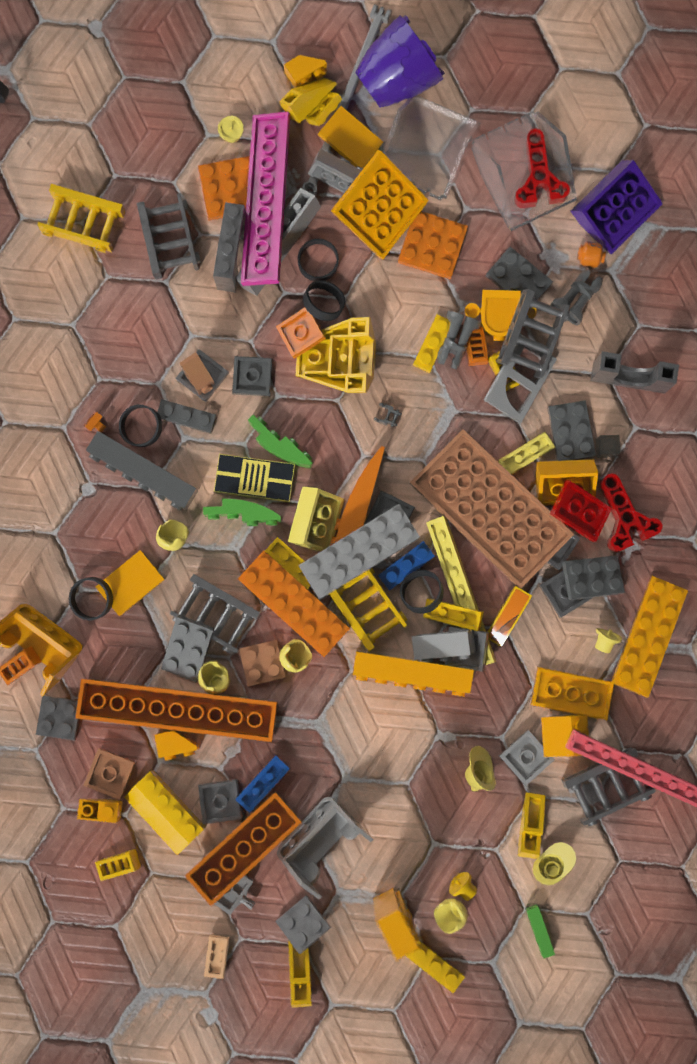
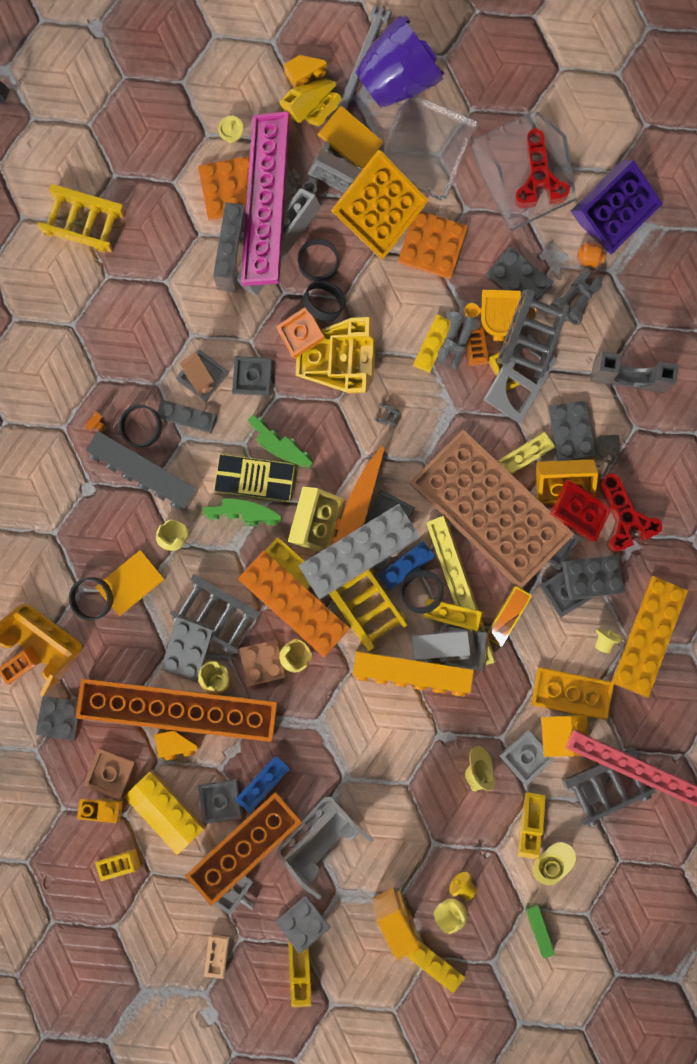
flat silver fence [137,193,201,280] -> none

